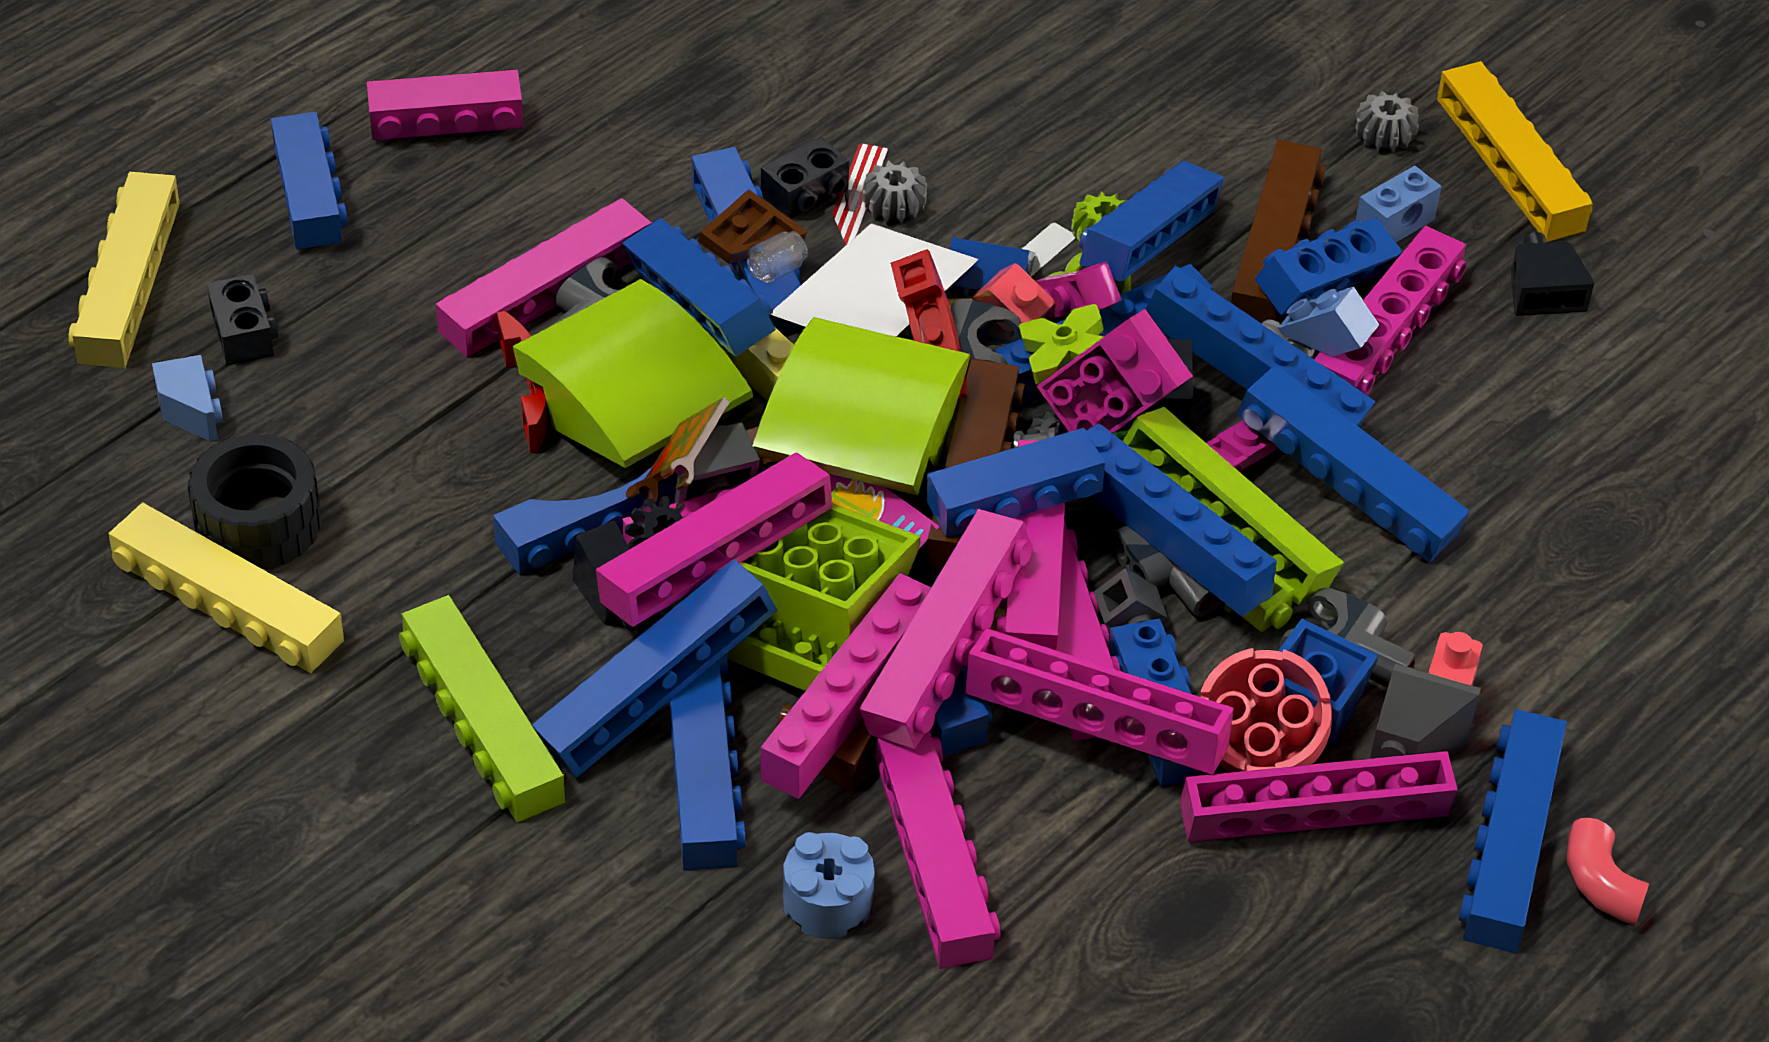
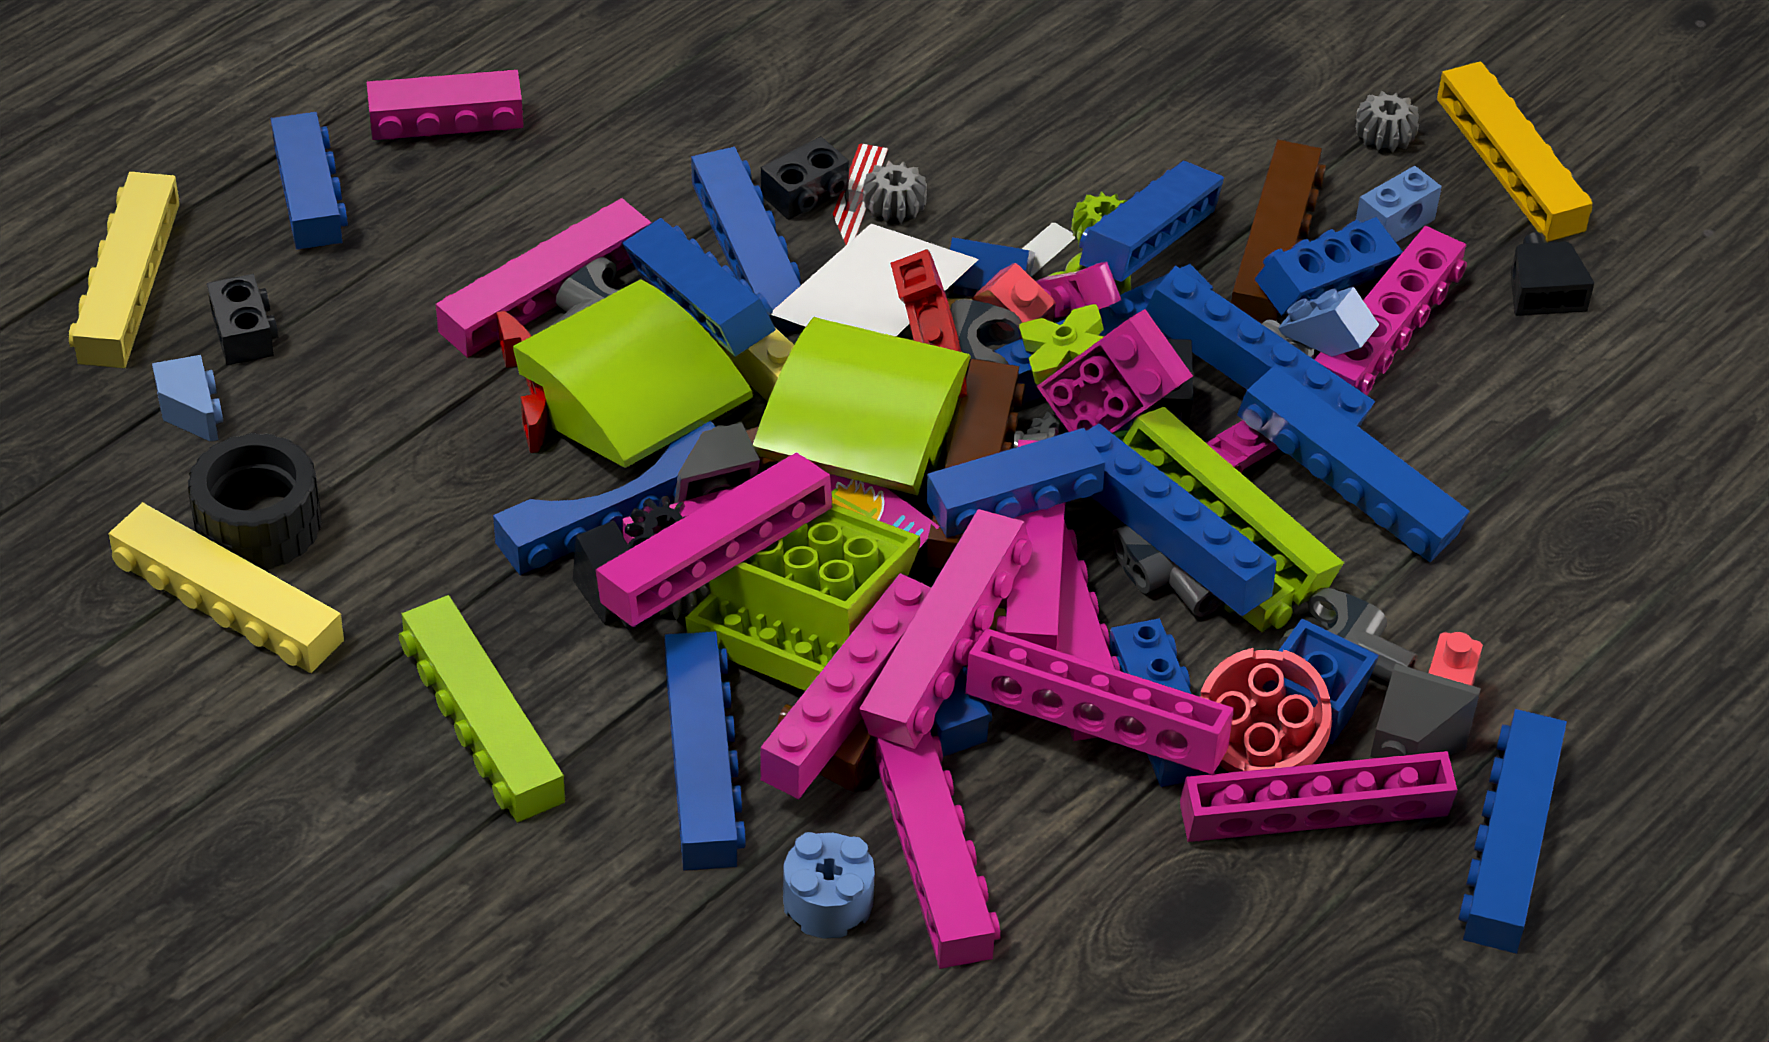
blue brick [532,559,778,778] -> none
flag [626,397,730,510] -> none
reddish brown wing [698,189,807,264] -> none
clear brick [747,231,808,283] -> none
dark grey brick [1094,568,1168,628] -> none
coral cylinder [1567,818,1649,926] -> none

